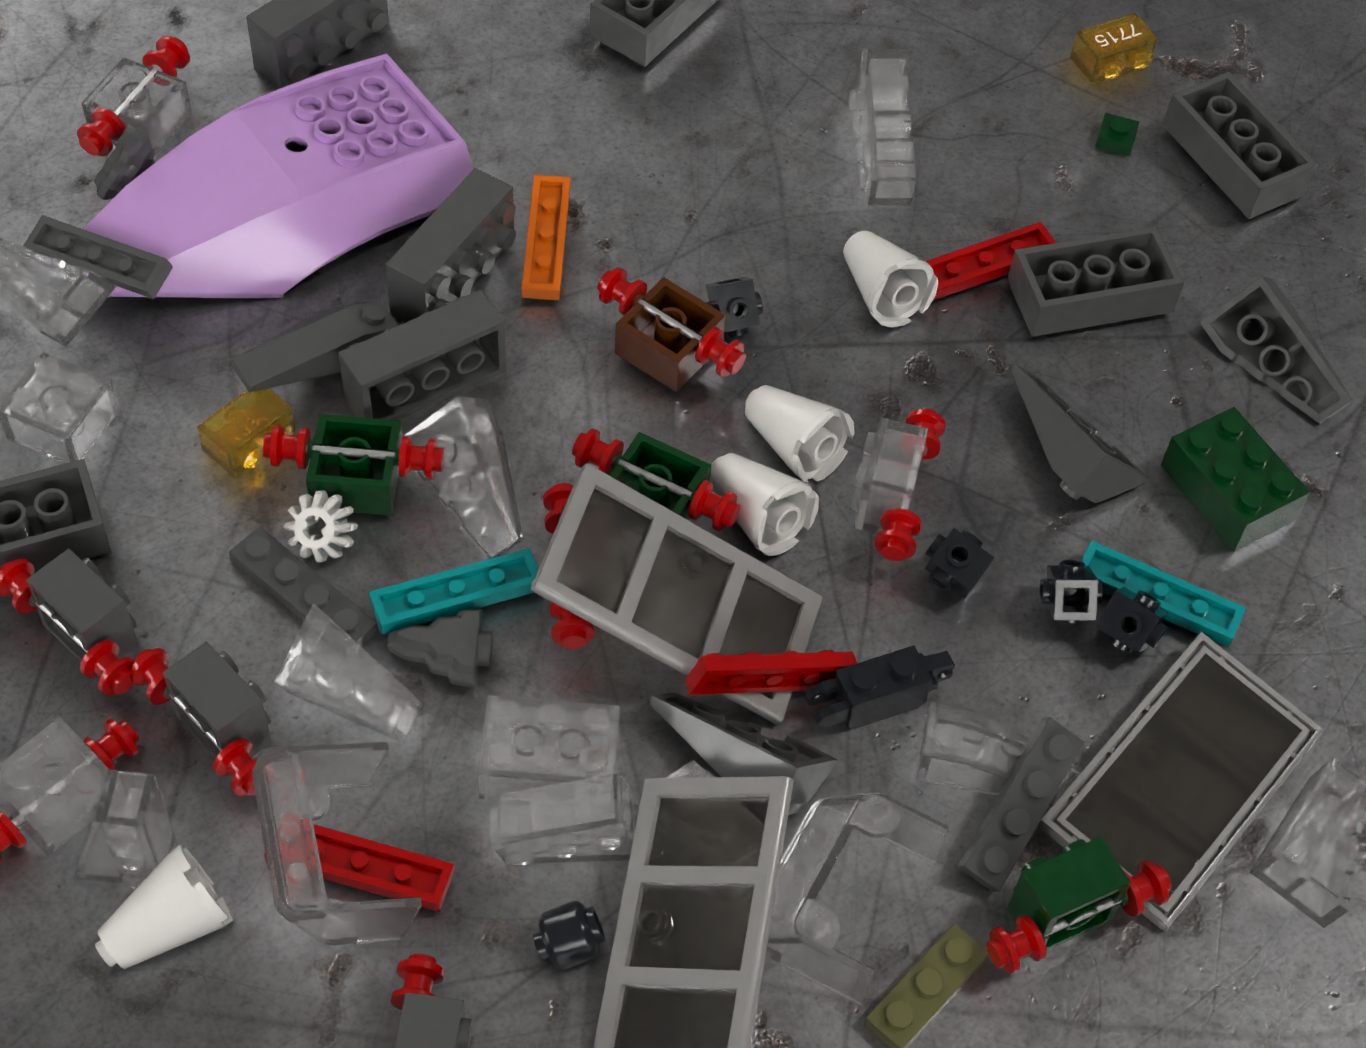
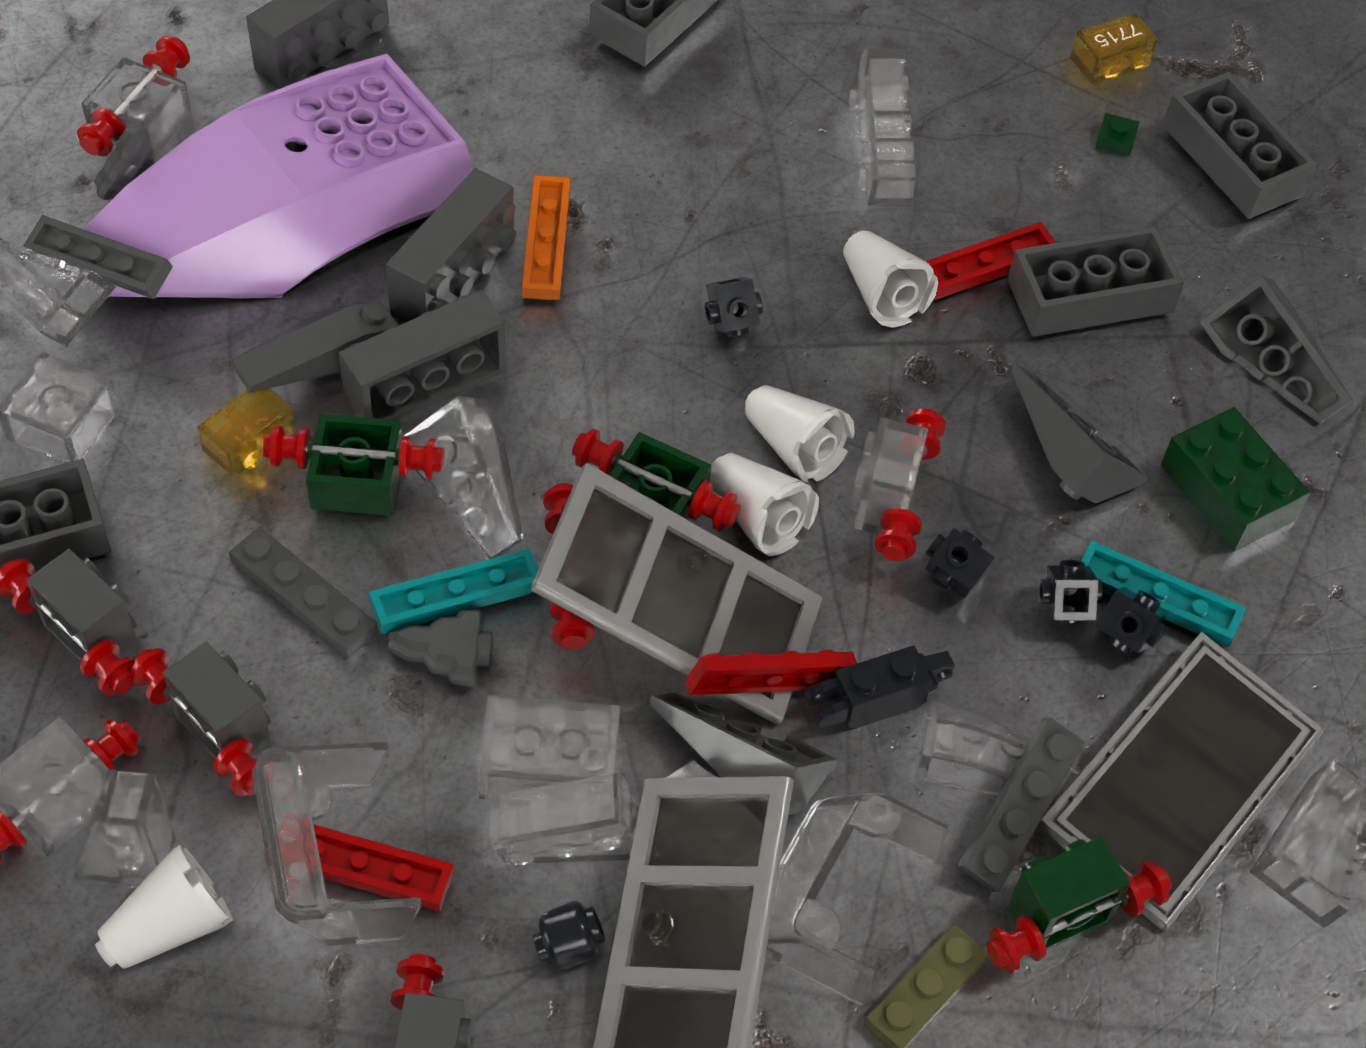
clear wedge [274,602,422,743] -> none
white gear [284,490,358,562] -> none
reddish brown brick [597,267,746,392] -> none

